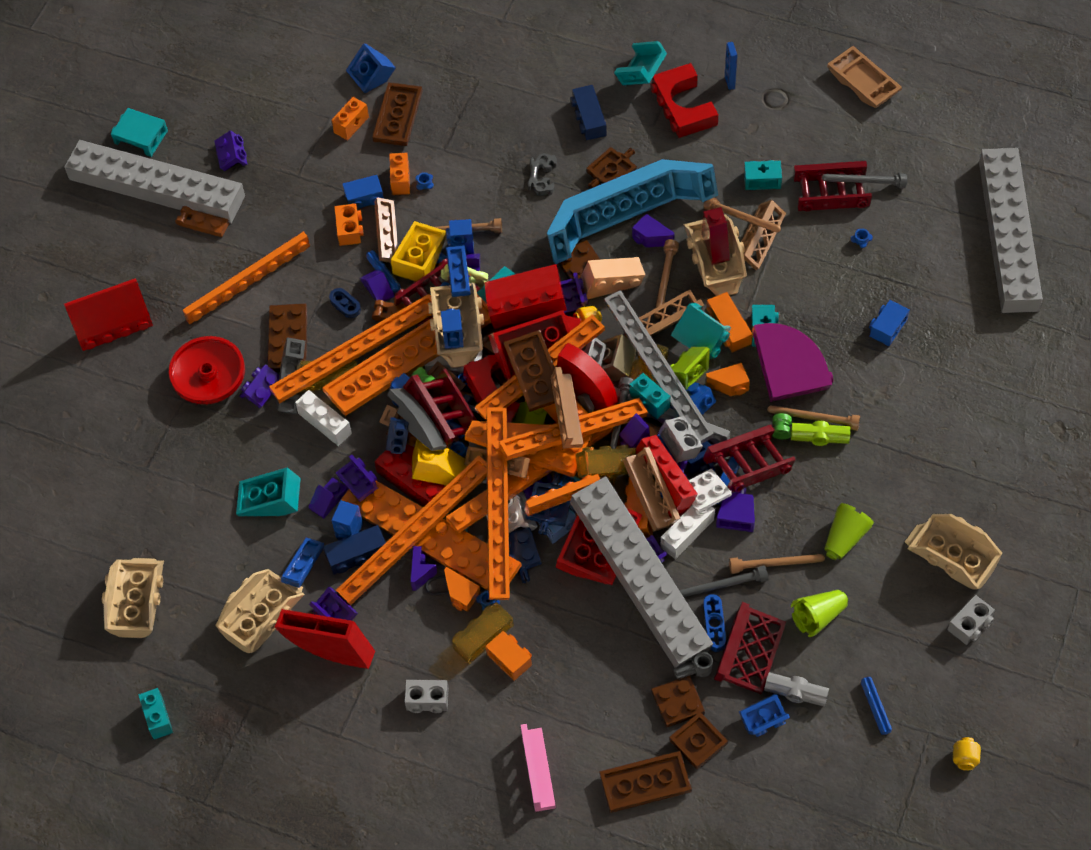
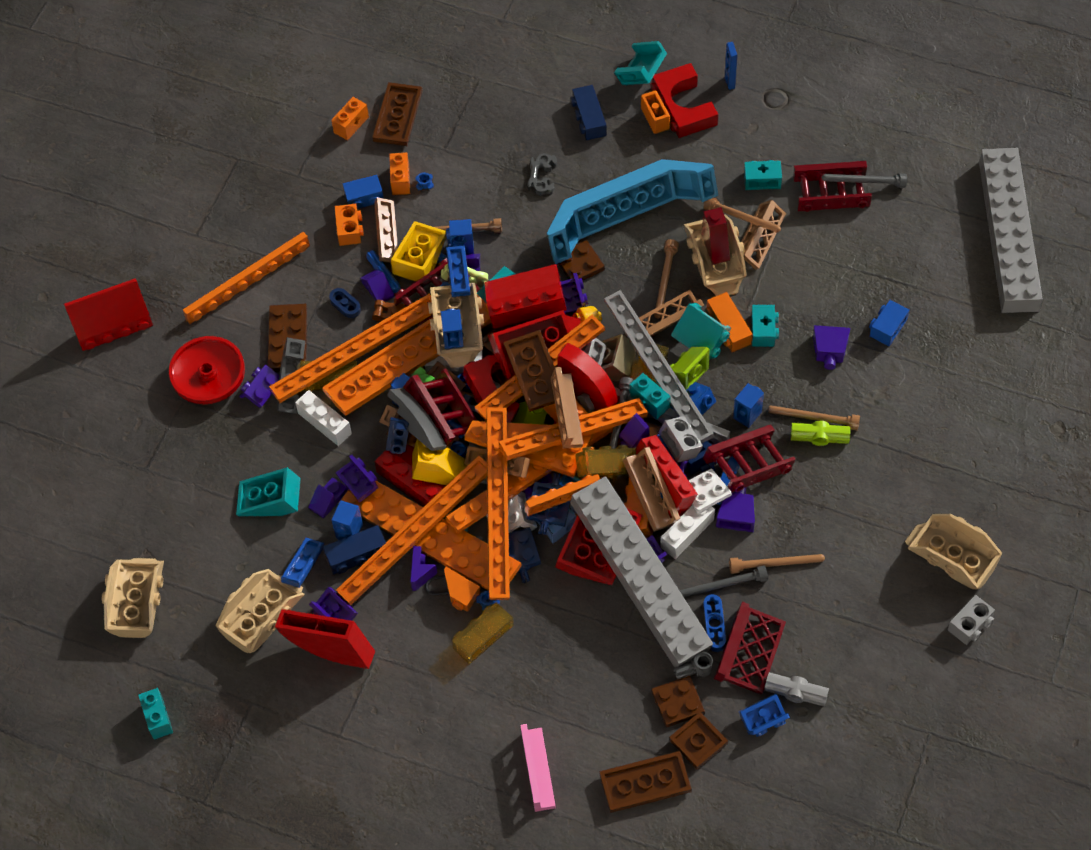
light grey brick [65,140,245,224] -> none
teal panel [111,108,168,157] -> none
dark orange plate [175,206,229,237] -> none
dark purple bracket [214,130,247,171] -> none
blue slope [346,43,396,93] -> none
light grey brick [405,680,449,713] -> none
orange brick [486,631,532,681] -> none
light nougat wedge [580,257,645,300] -> none
reddish brown plate [586,147,637,189] -> none
dark purple slope [632,214,675,248] -> none
orange slope [705,363,750,396] -> none
magenta brick [752,323,834,402] -> none
bright green wheel [772,413,792,440] -> none
lime cone [791,590,848,637] -> none
lime cone [824,503,874,560] -> none
medium nougat slope [827,46,902,108] -> none
blue plate [851,229,873,248] -> none
blue axle [861,677,892,735] -> none
yellow head [953,737,981,770] -> none
none -> orange brick [641,91,670,134]
none -> blue brick [733,383,764,428]
none -> dark purple torso [813,325,850,370]

